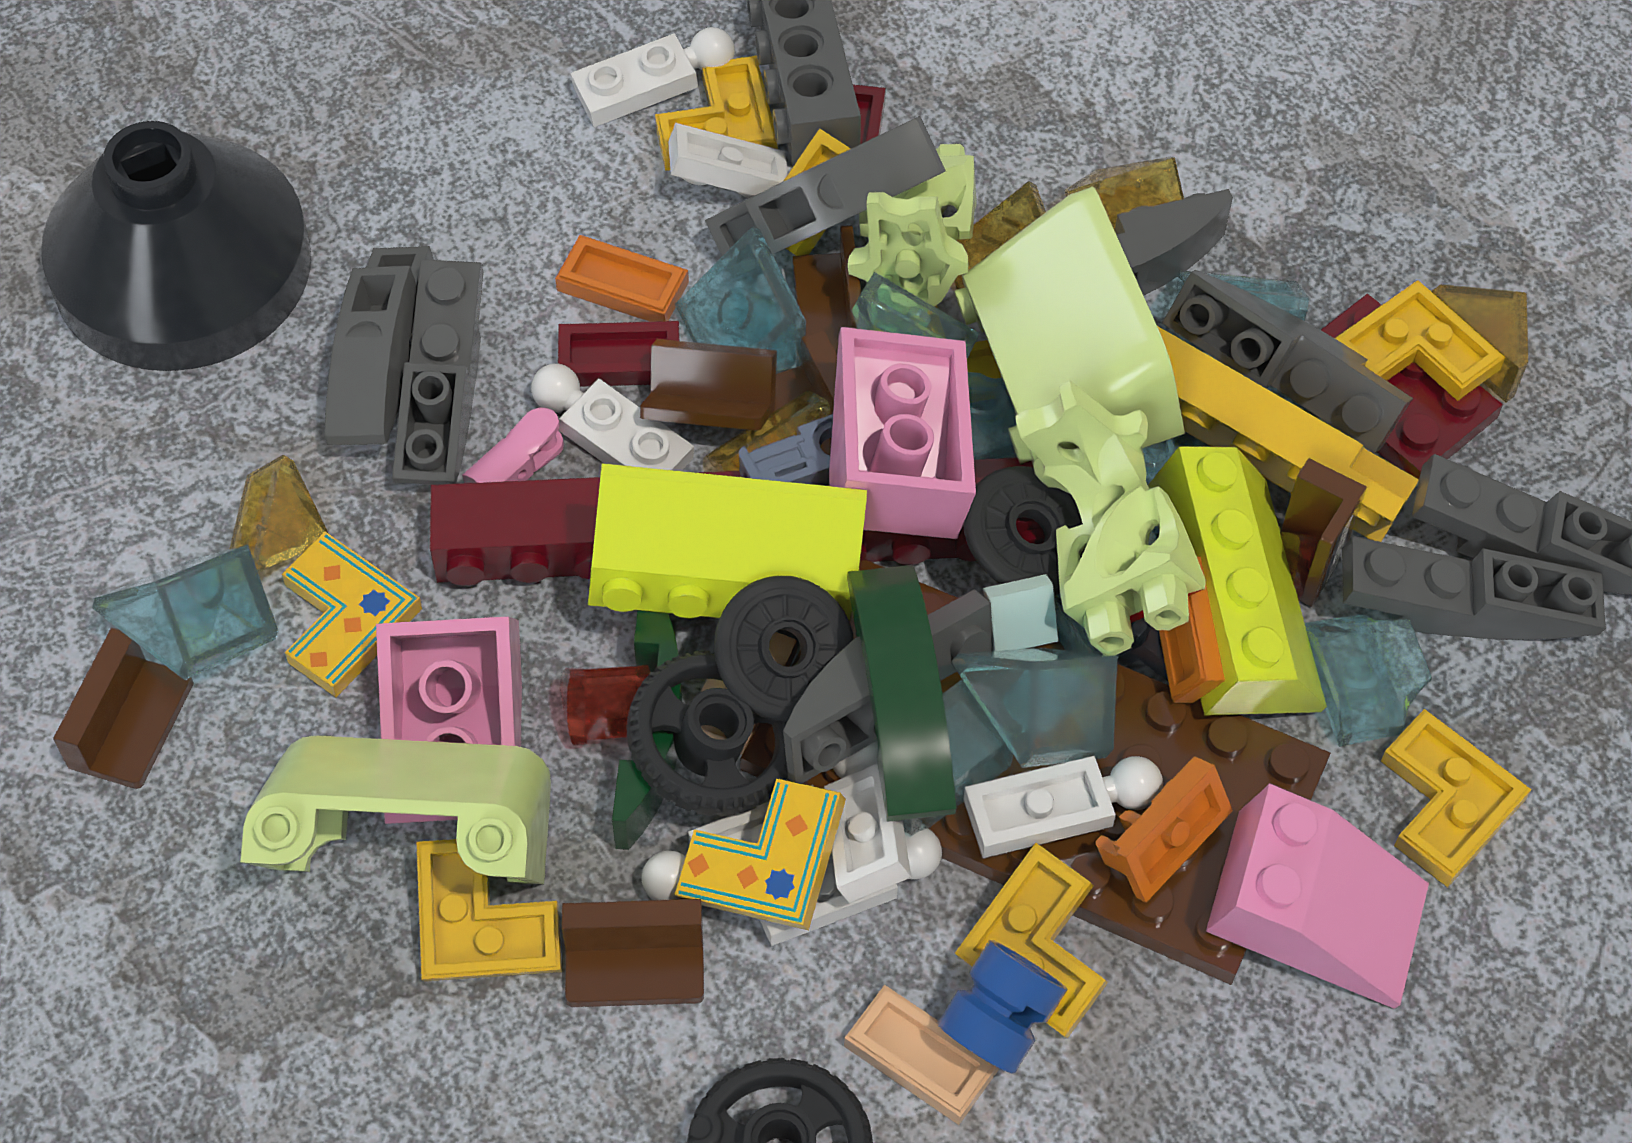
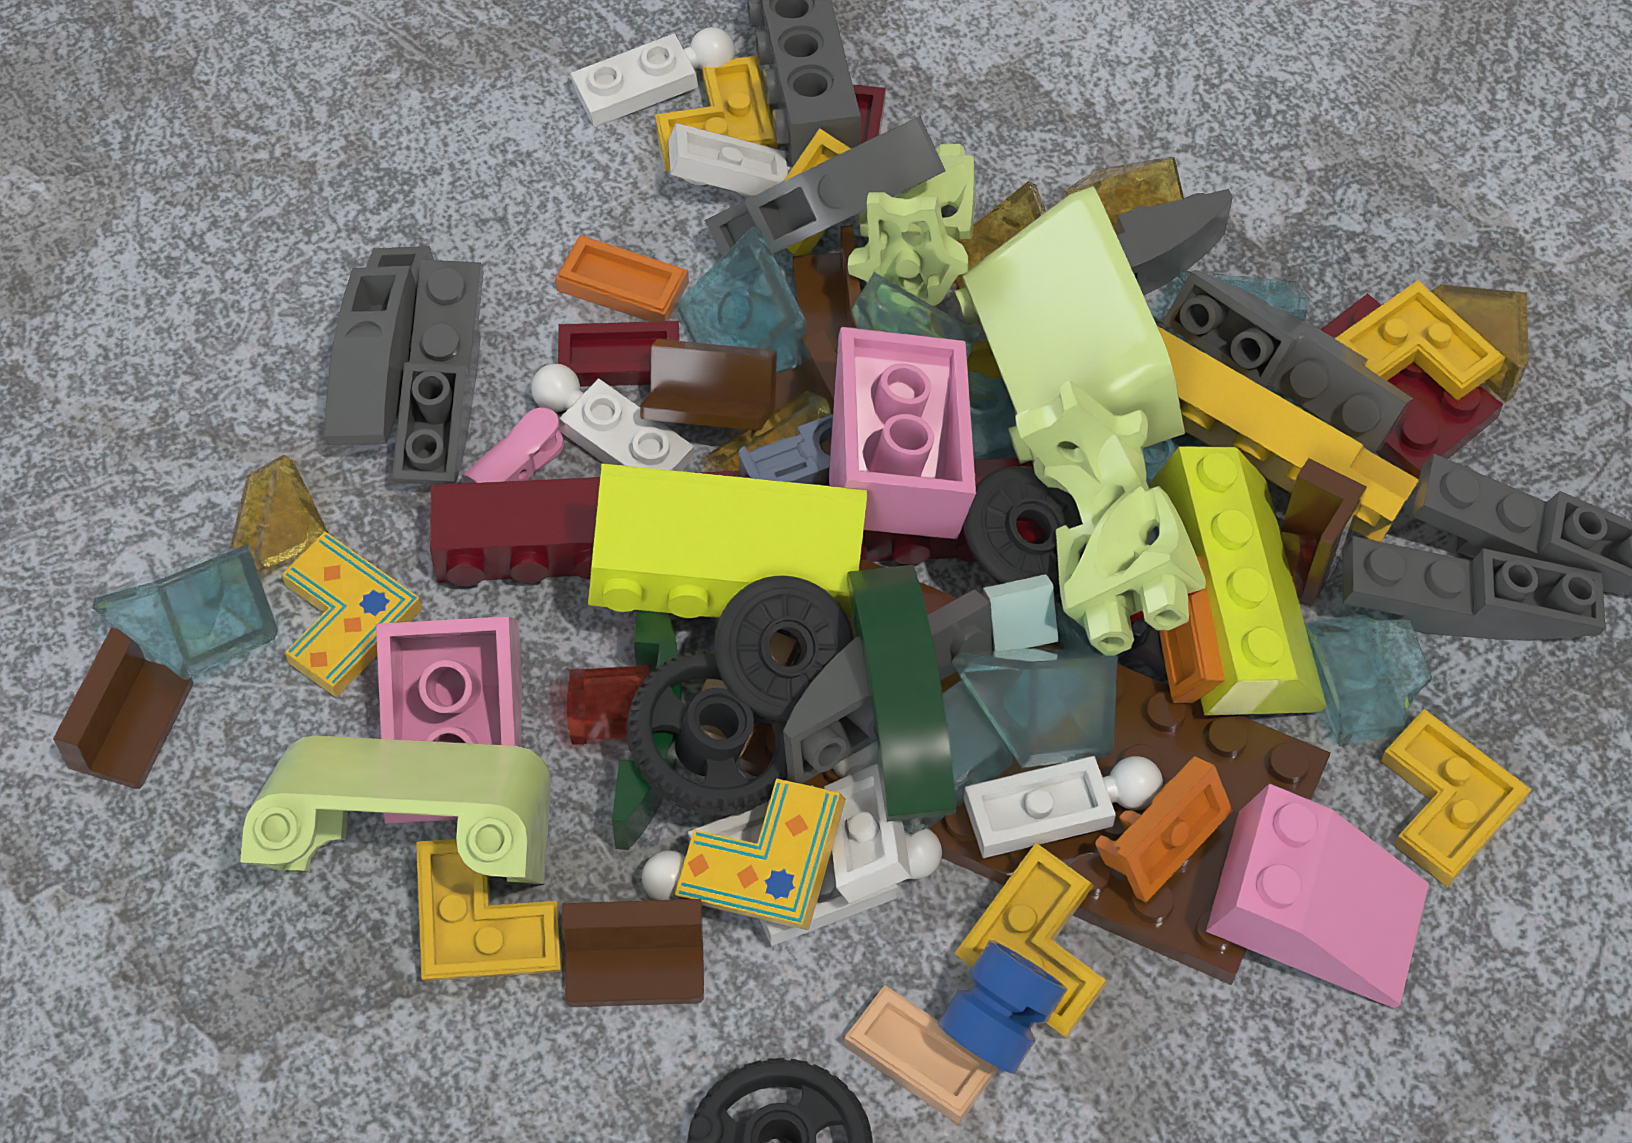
black cone [41,121,311,371] -> none

